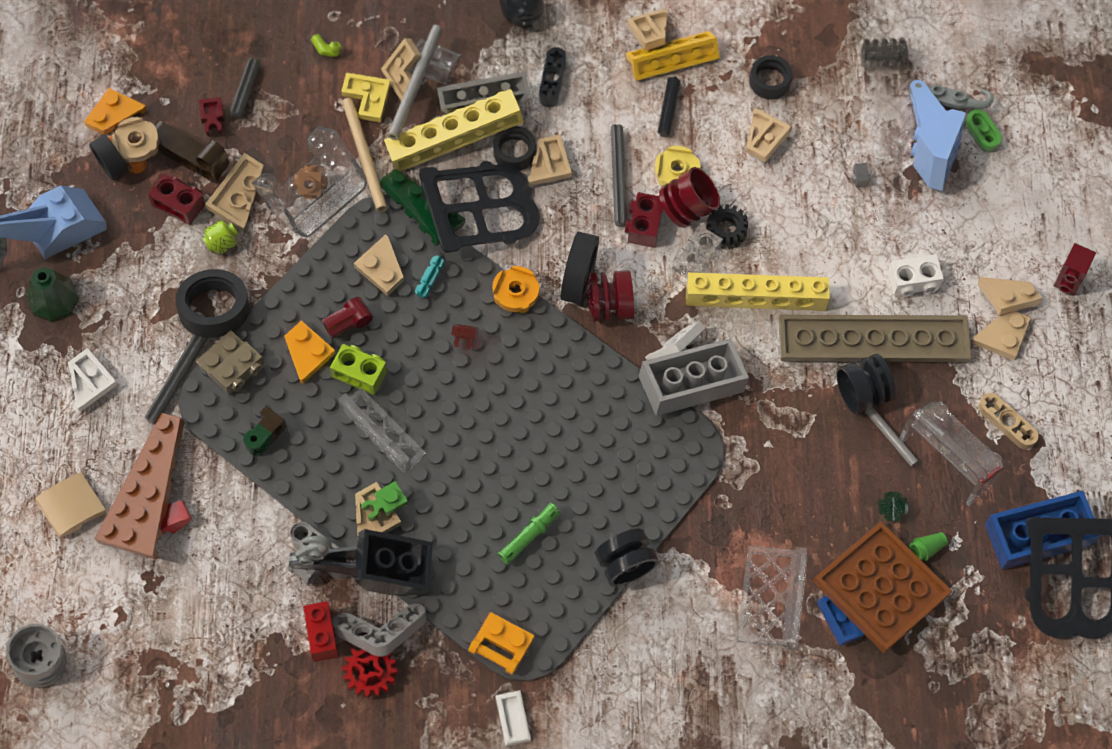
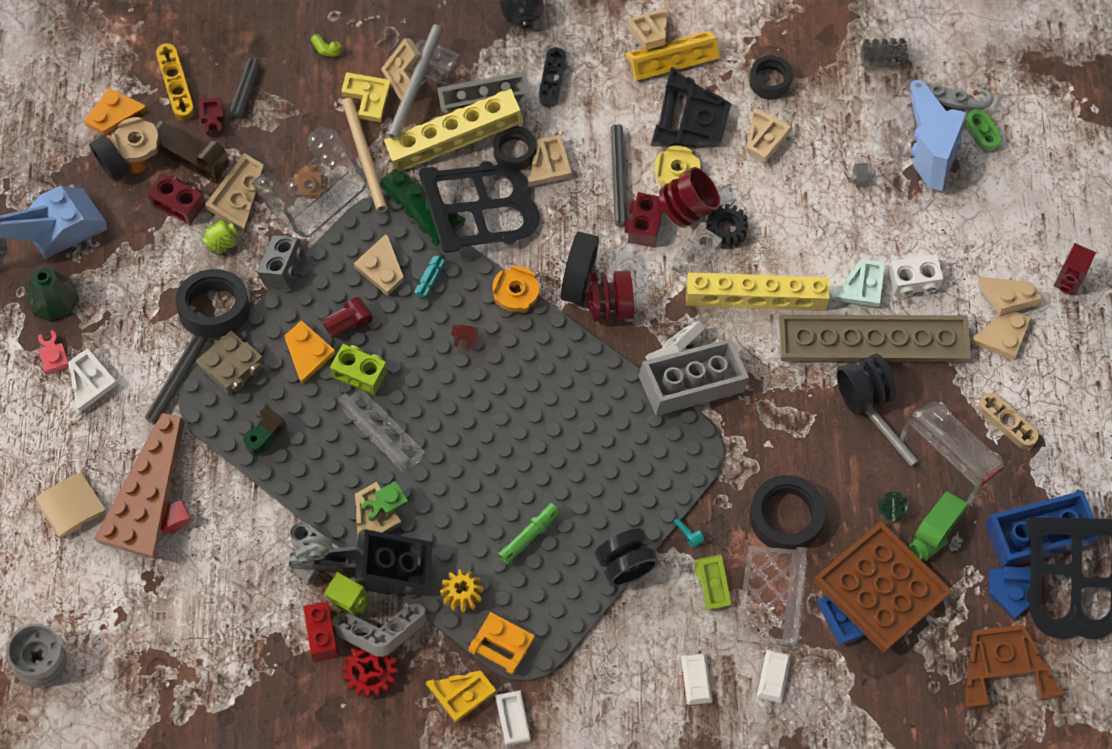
none -> coral plate [38,330,69,375]
none -> yellow beam [156,44,194,121]
none -> dark grey brick [257,235,305,289]
none -> lime brick [324,572,370,617]
none -> yellow wing [426,671,496,723]
none -> yellow gear [440,569,483,613]
none -> black wing [650,67,731,147]
none -> teal hand [674,518,704,547]
none -> white tile [681,653,713,705]
none -> lime plate [694,555,731,610]
none -> black tyre [749,475,825,552]
none -> white tile [757,649,791,704]
none -> light aqua wing [834,259,885,307]
none -> bright green beam [915,491,969,549]
none -> dark orange wing [964,625,1064,709]
none -> blue plate [988,566,1030,620]

